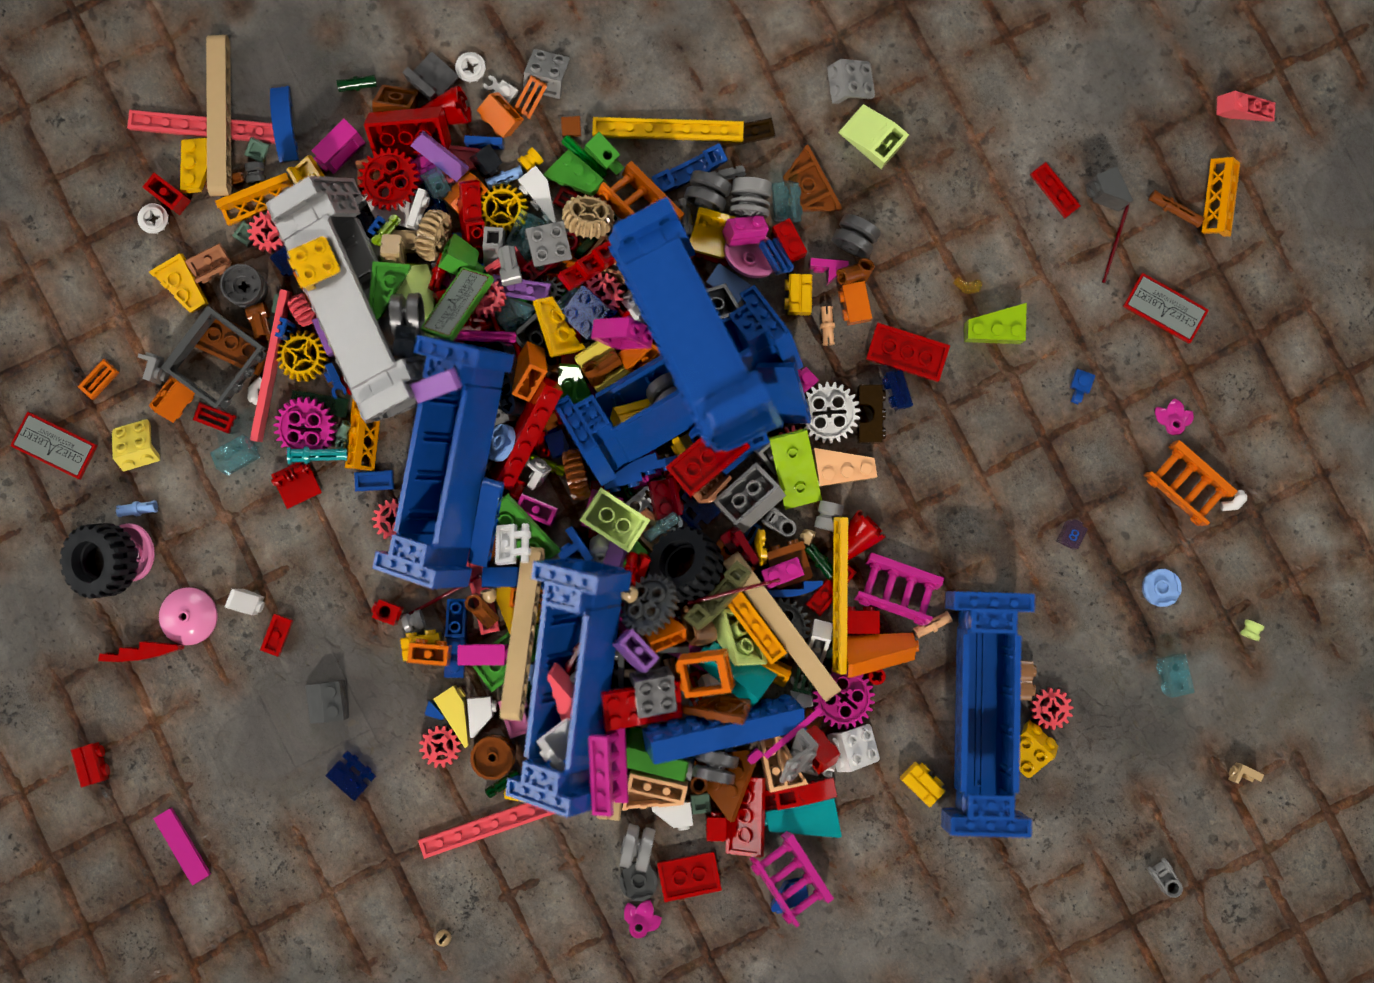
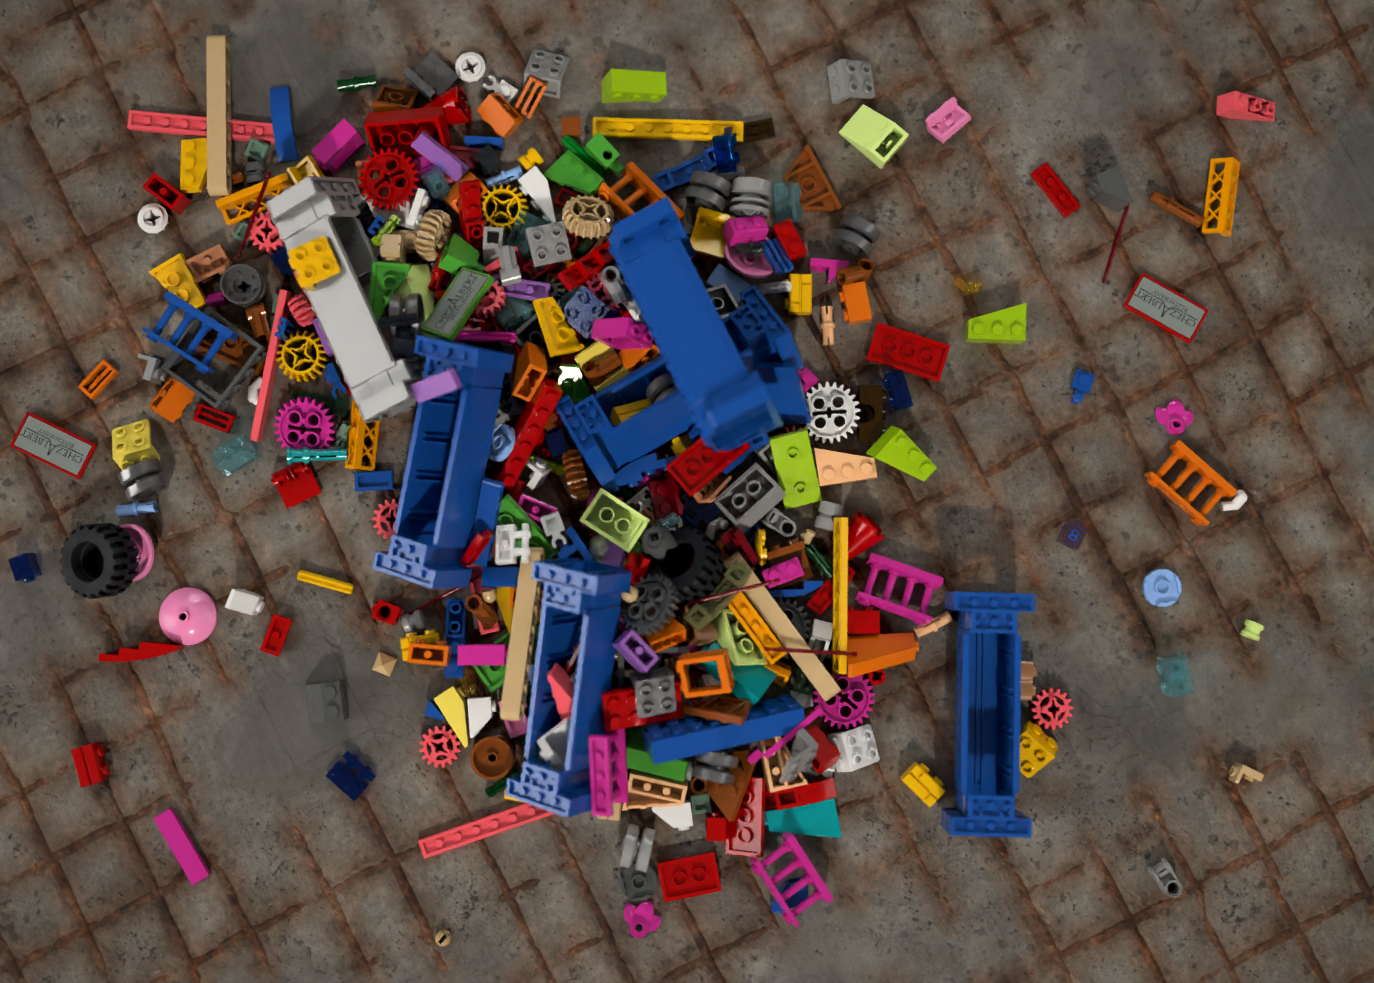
none -> clear blue brick [8,553,42,584]
none -> flat silver wheel [118,458,170,502]
none -> blue fence [142,291,239,374]
none -> dark pink slope [205,291,230,307]
none -> dark red piece [237,172,271,259]
none -> yellow axle [297,570,354,594]
none -> tan slope [372,652,397,677]
none -> black axle [378,313,419,328]
none -> clear yellow arm [458,670,477,696]
none -> red tile [459,529,493,566]
none -> white plate [540,511,566,548]
none -> light grey piece [599,266,631,305]
none -> lime wedge [601,68,667,103]
none -> dark grey piece [642,526,677,561]
none -> white arm [705,517,729,540]
none -> clear blue bracket [712,127,741,174]
none -> piece [736,243,765,255]
none -> white axle [757,280,792,295]
none -> dark red piece [764,647,857,656]
none -> lime wedge [866,425,937,482]
none -> bright pink bracket [925,97,971,143]

